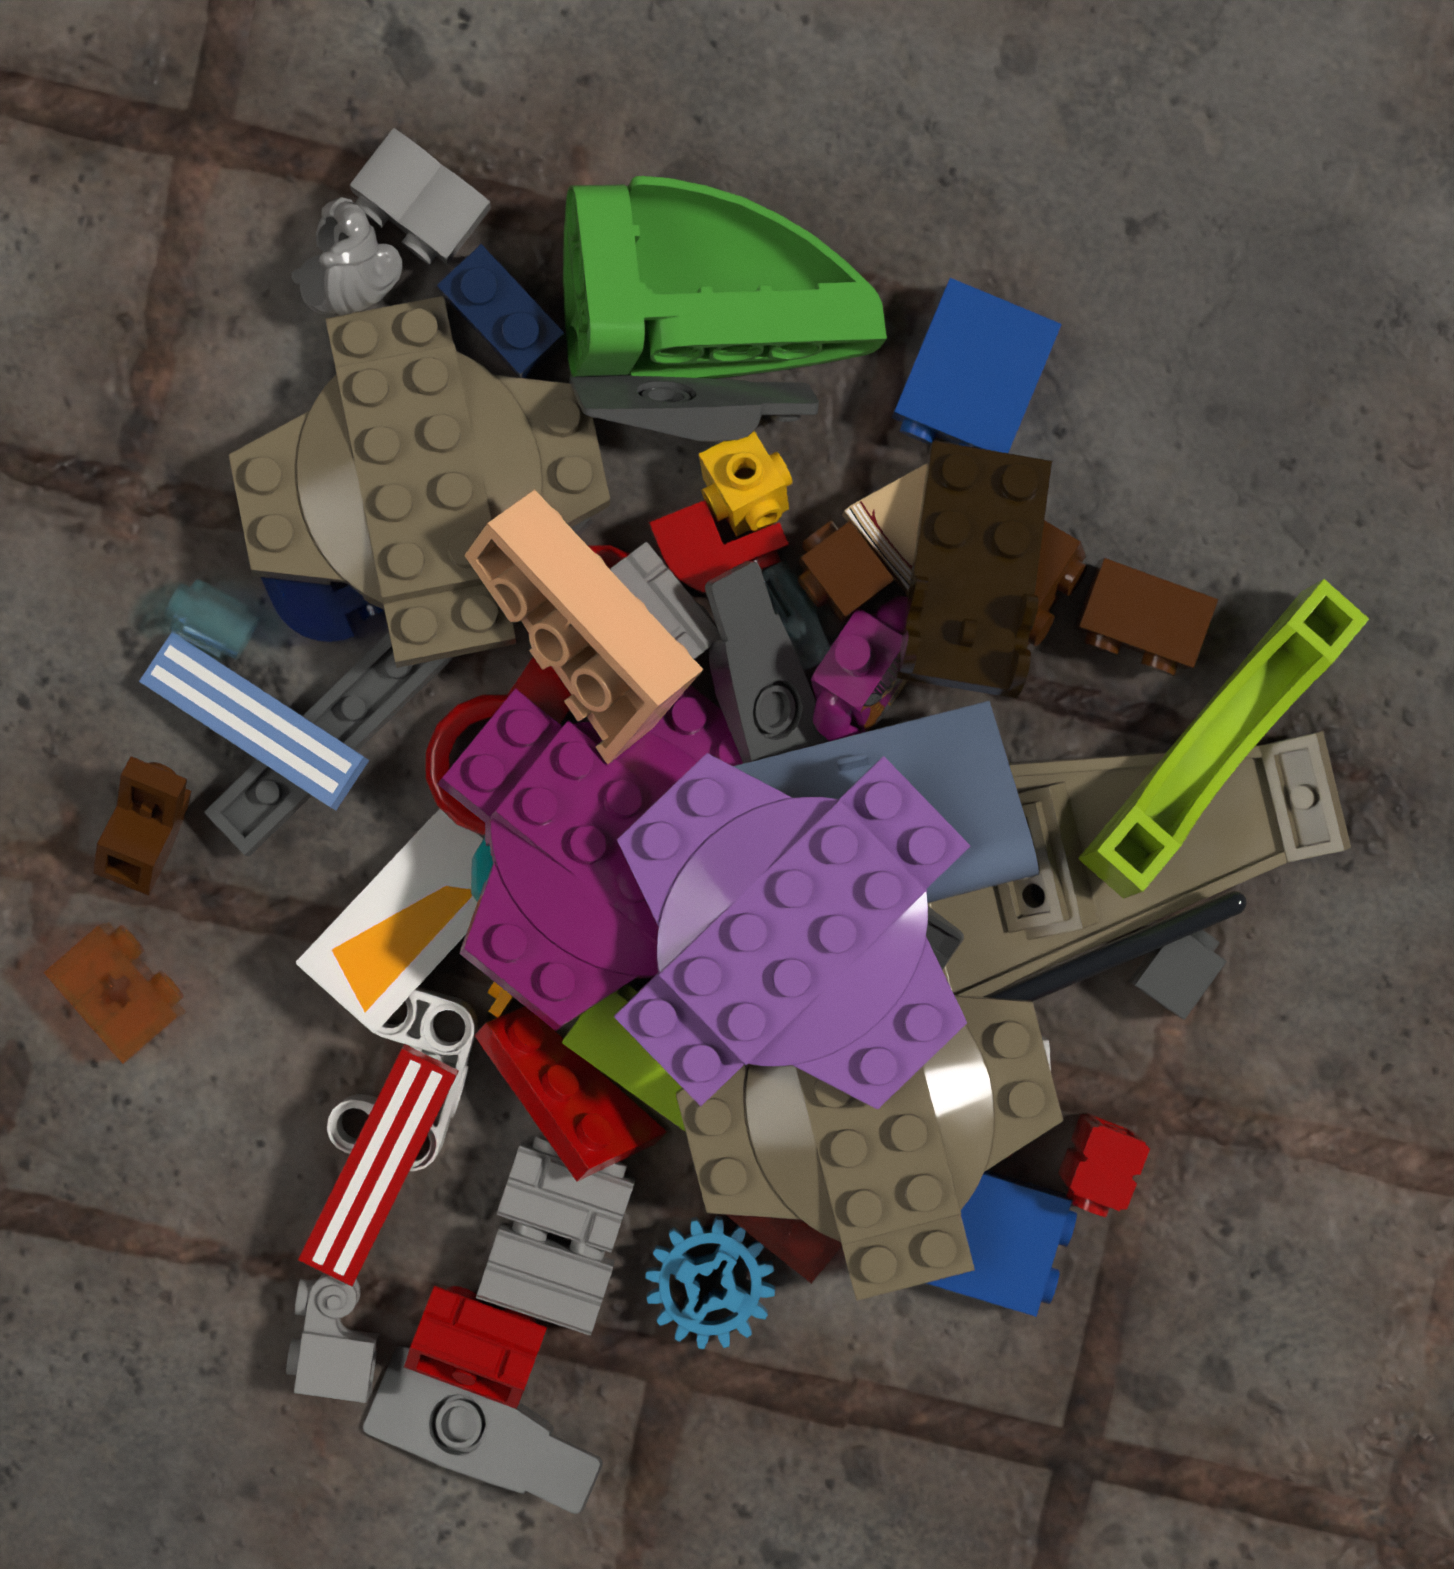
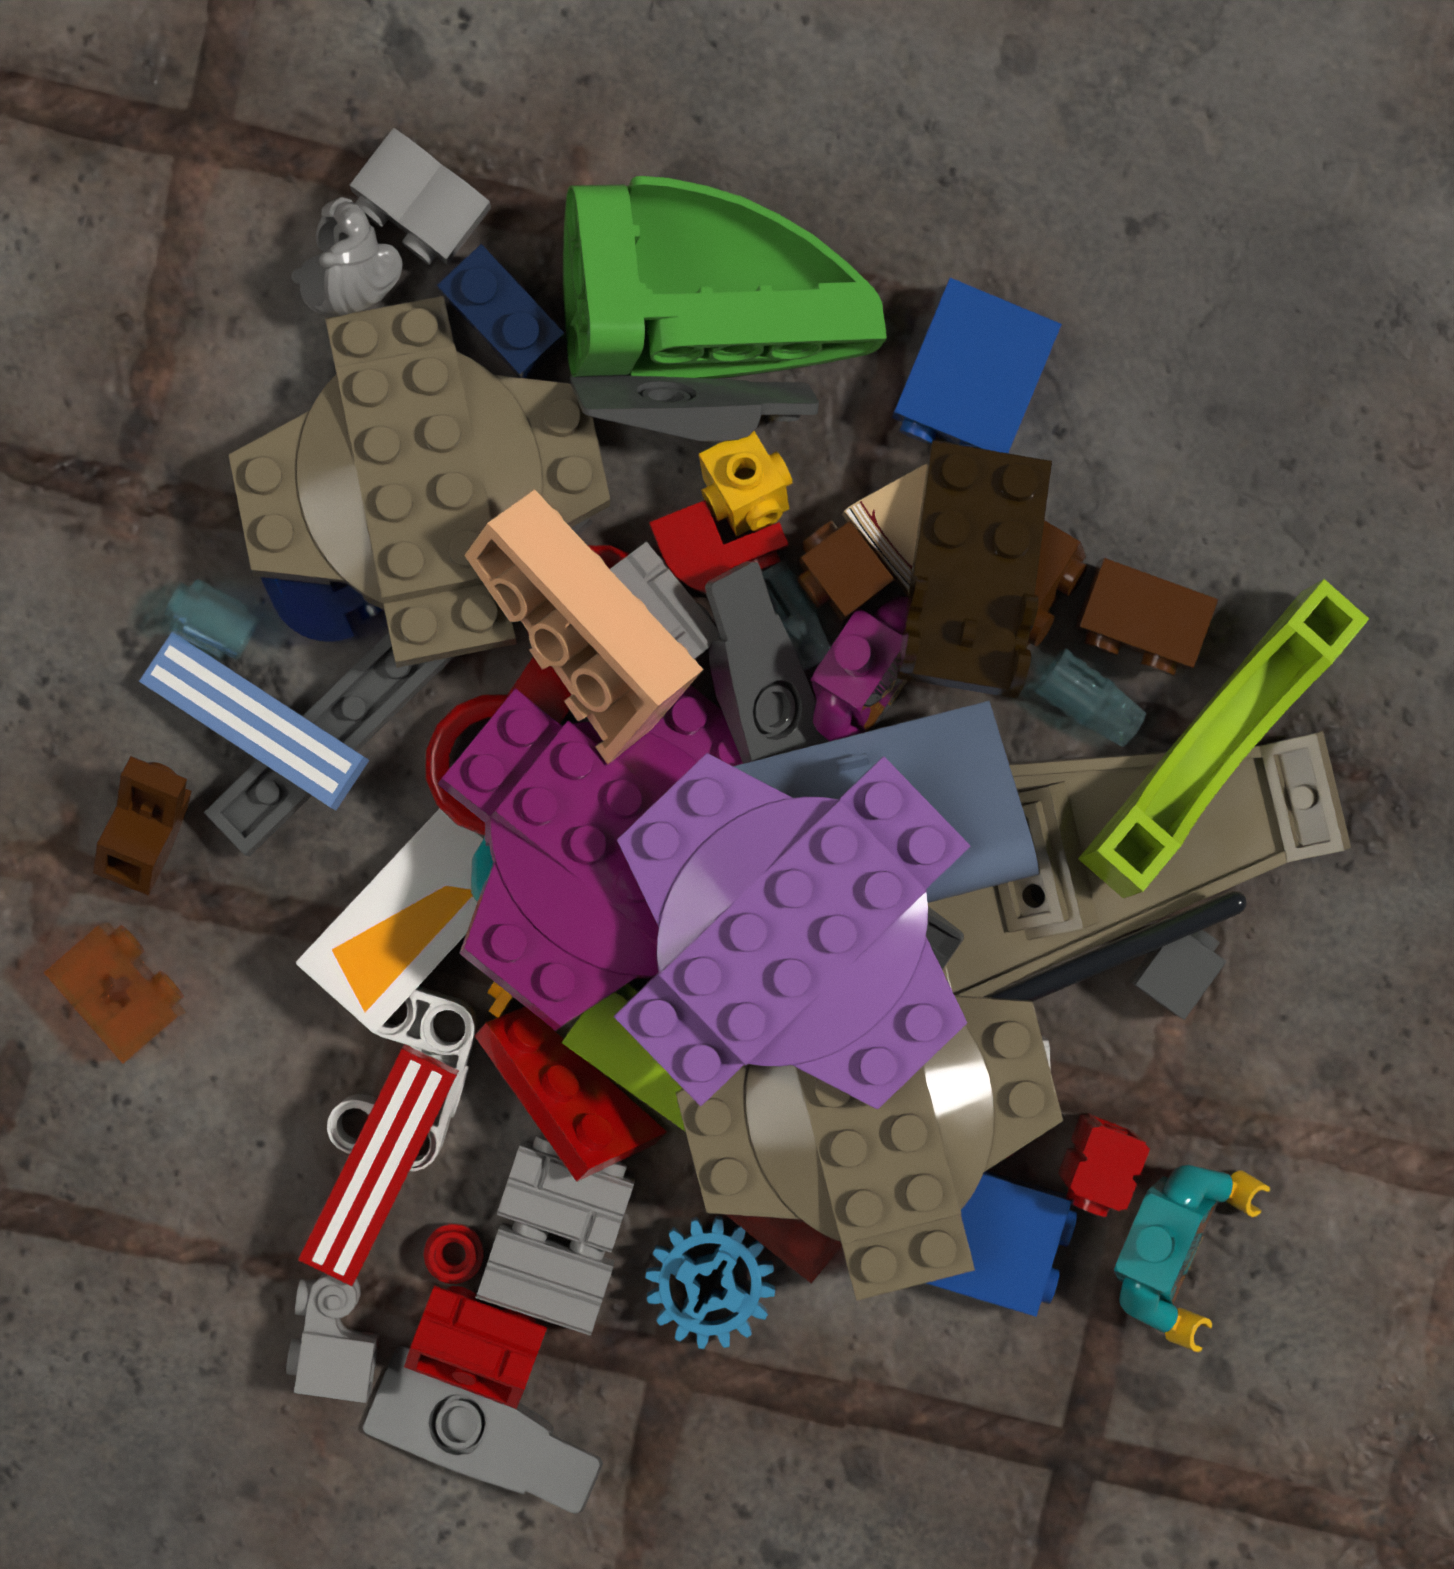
none -> red plate [423,1223,484,1284]
none -> clear light blue hinge [1034,648,1146,747]
none -> teal torso [1114,1165,1270,1352]

